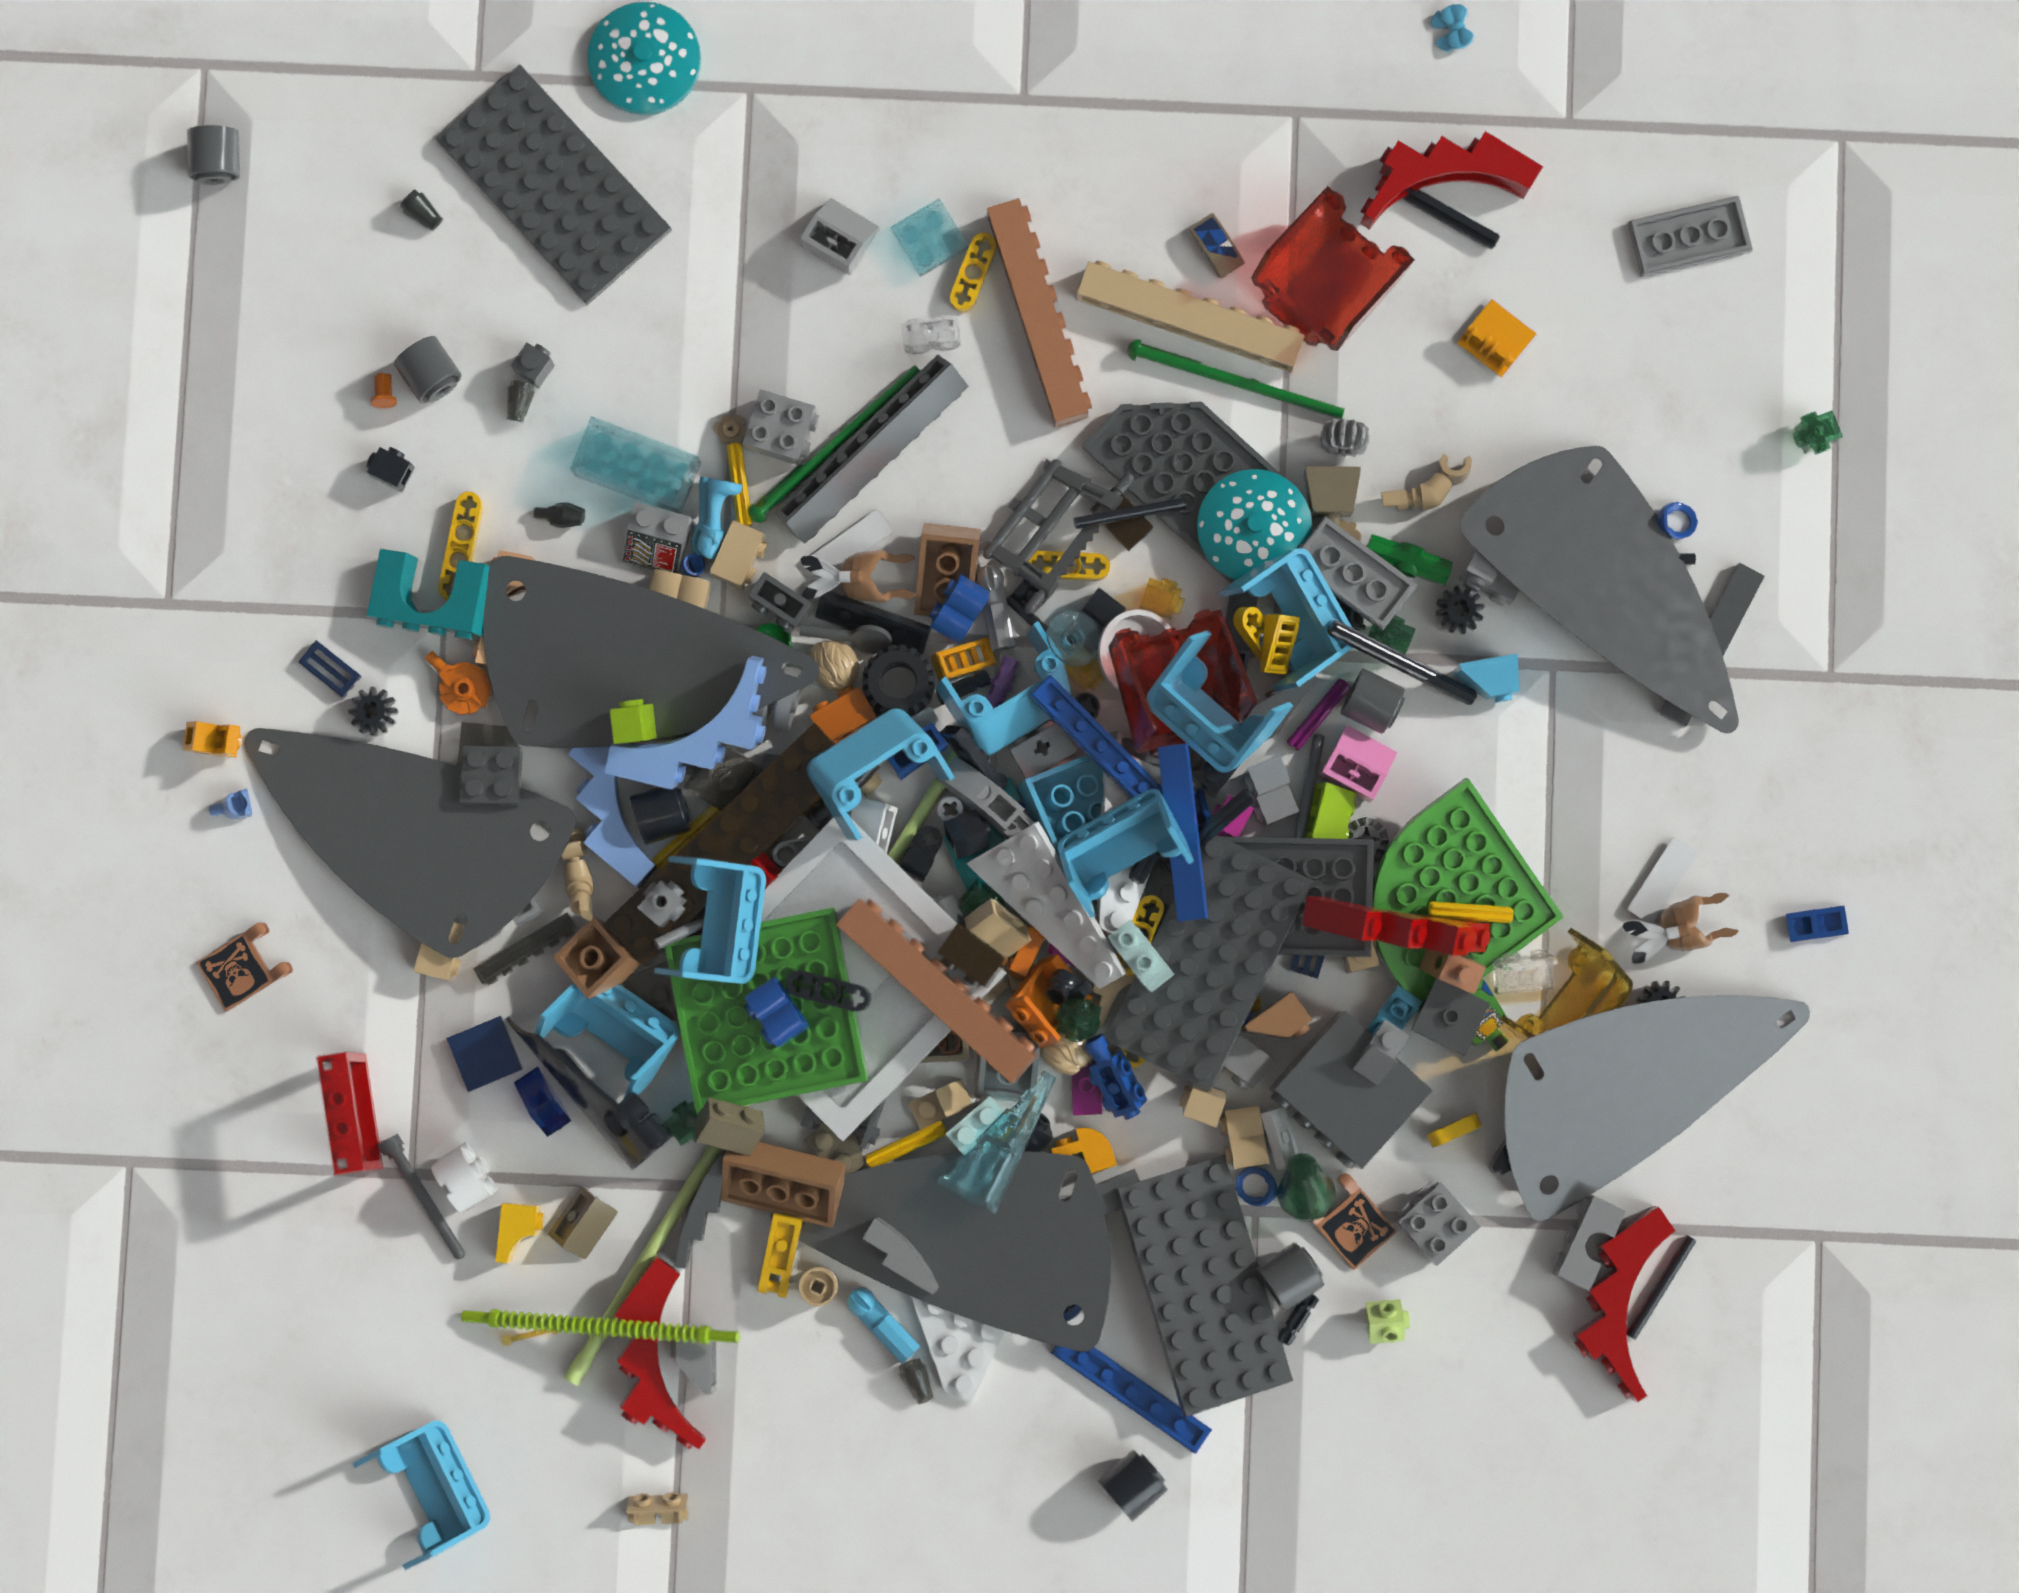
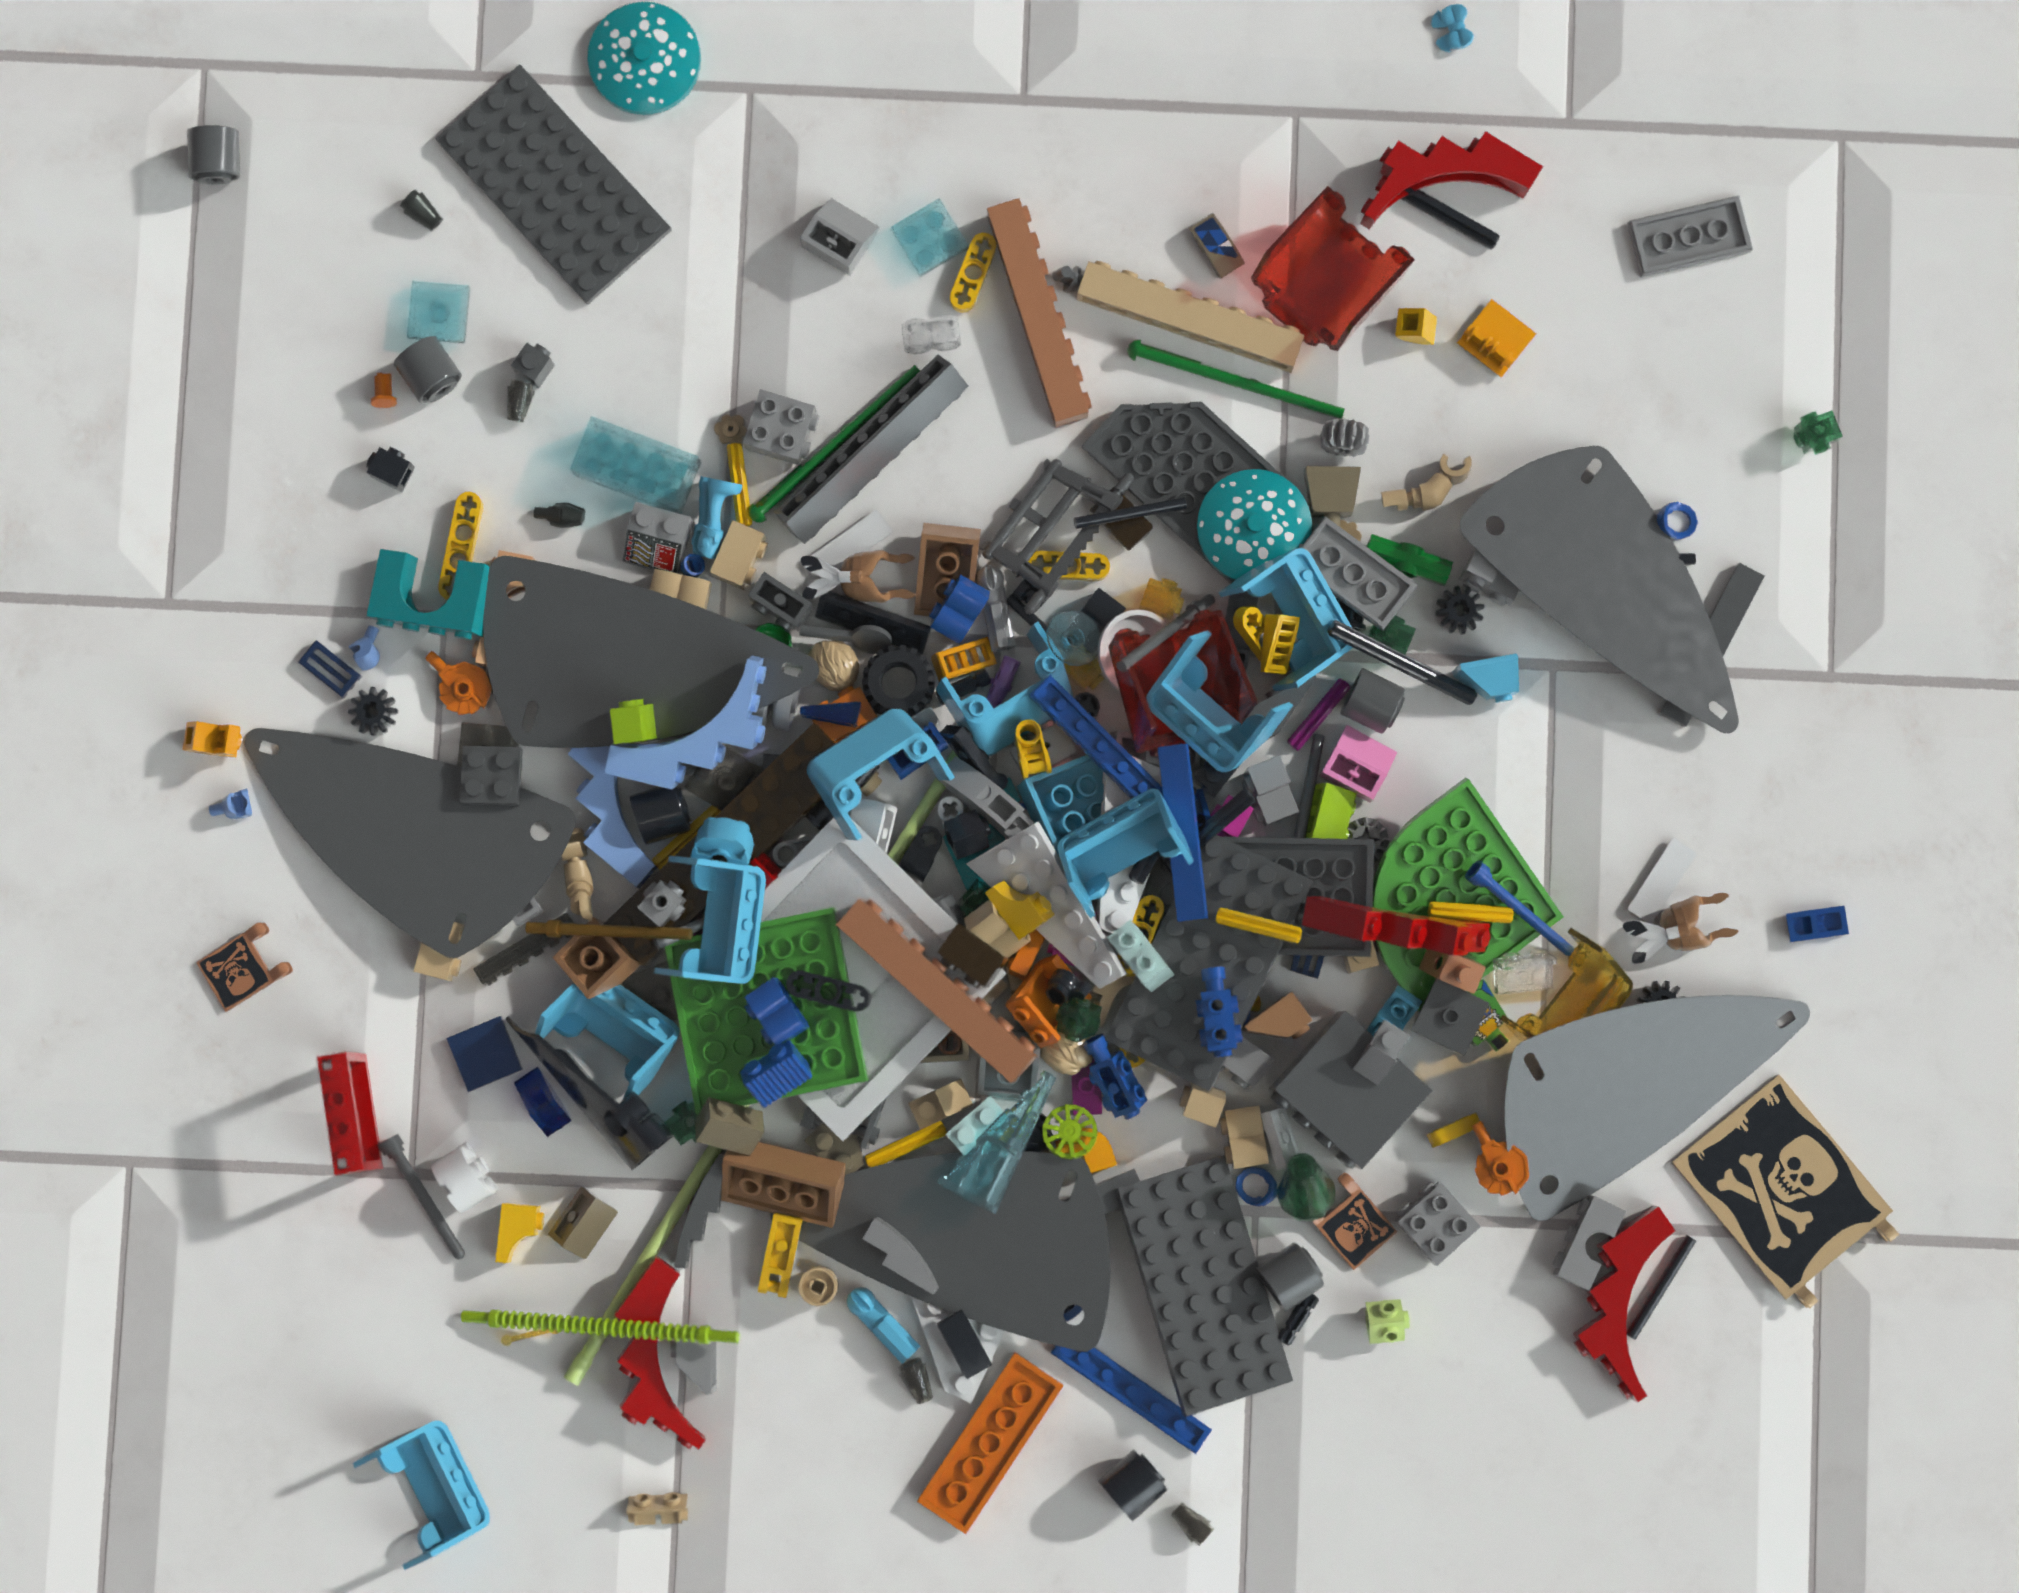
none -> medium blue piece [349,625,380,671]
none -> clear light blue plate [407,281,470,343]
none -> pearl gold bar [525,920,693,940]
none -> medium azure cylinder [690,817,754,865]
none -> blue brick [740,1040,812,1108]
none -> clear blue slope [799,702,862,728]
none -> orange plate [917,1352,1064,1534]
none -> black slope [936,1309,992,1379]
none -> yellow arch [985,880,1055,940]
none -> yellow piece [1015,720,1052,779]
none -> lime wheel [1042,1104,1098,1159]
none -> dark grey plate [1052,266,1083,293]
none -> dark grey bar [1116,594,1215,672]
none -> clear smoke cone [1171,1502,1215,1546]
none -> blue brick [1196,967,1243,1057]
none -> yellow axle [1216,908,1302,943]
none -> yellow brick [1395,308,1437,345]
none -> blue piece [1465,860,1574,956]
none -> orange piece [1471,1121,1529,1196]
none -> flag [1672,1075,1899,1309]

